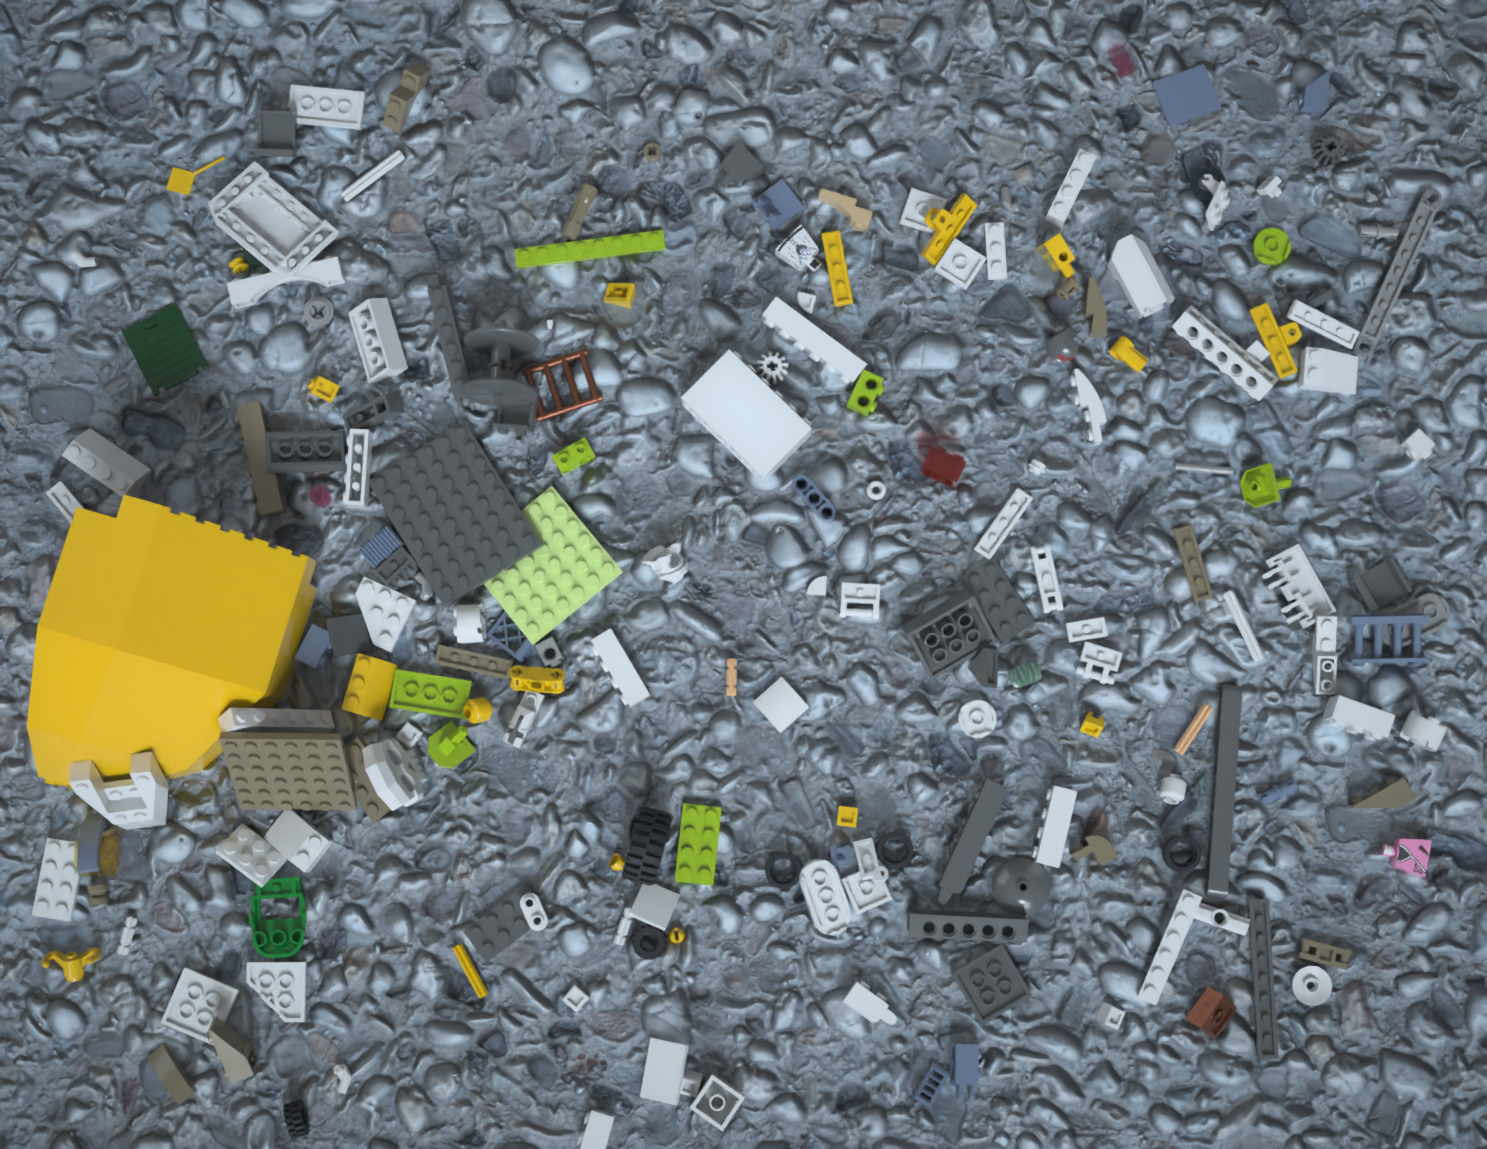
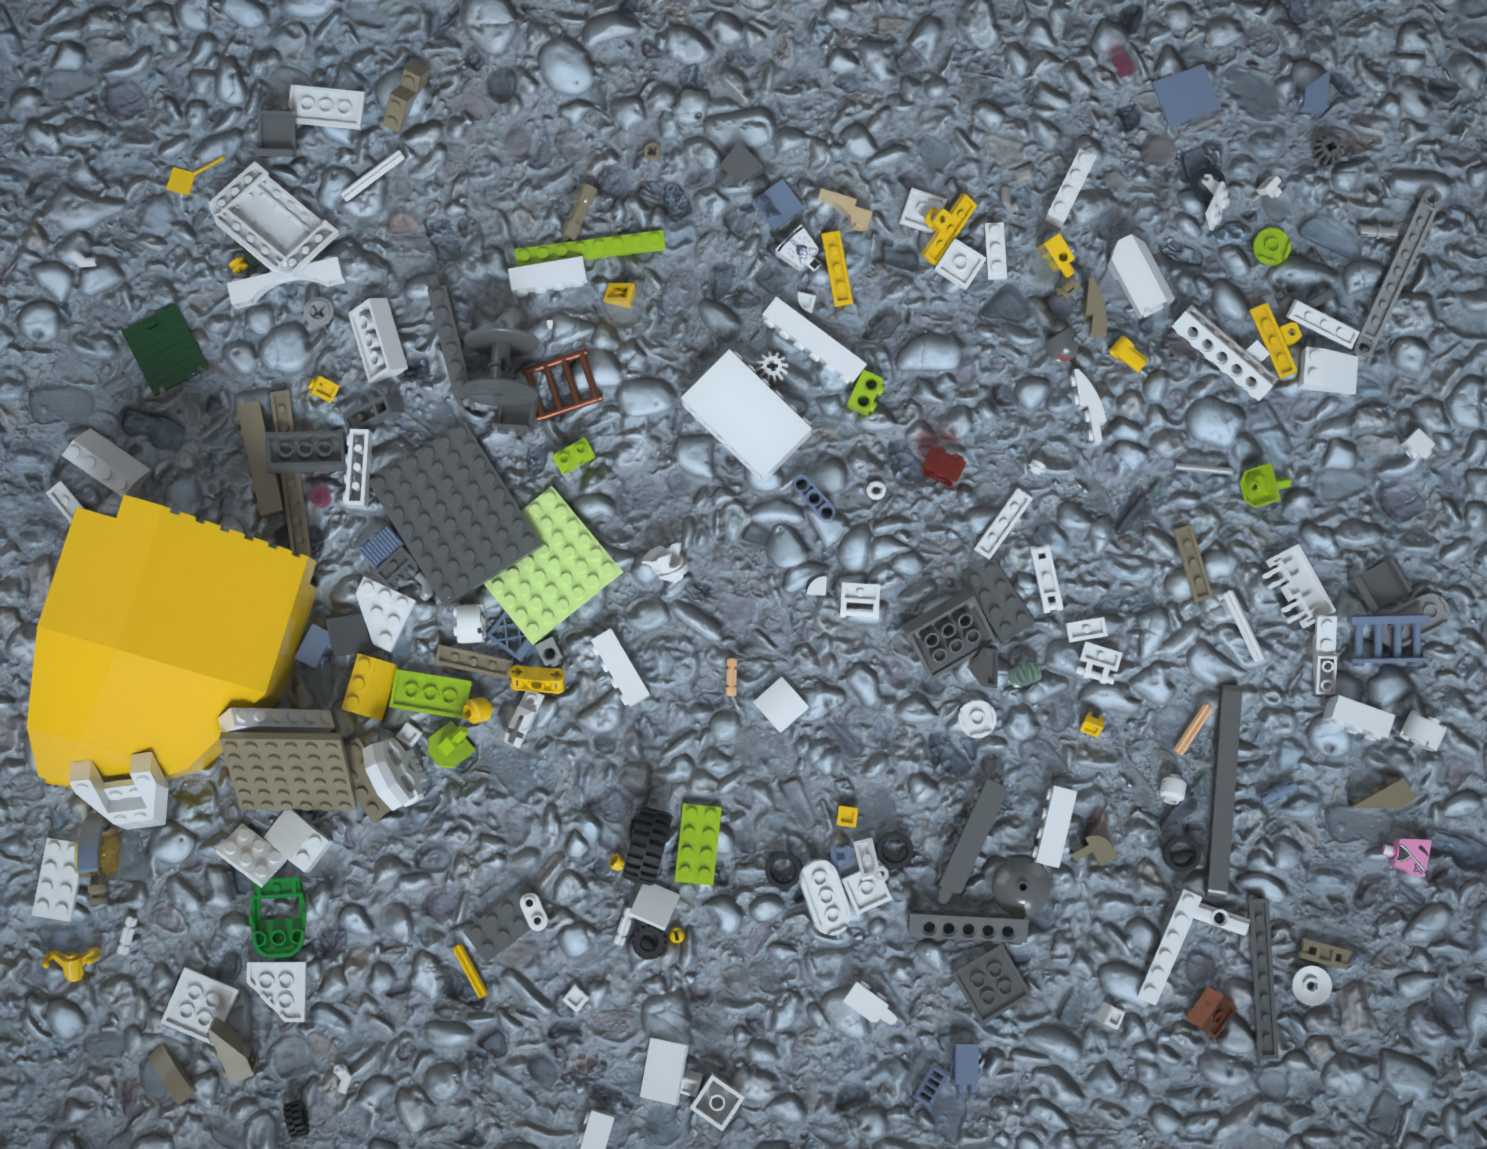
none -> dark tan plate [270,390,315,577]
none -> white brick [508,256,588,297]

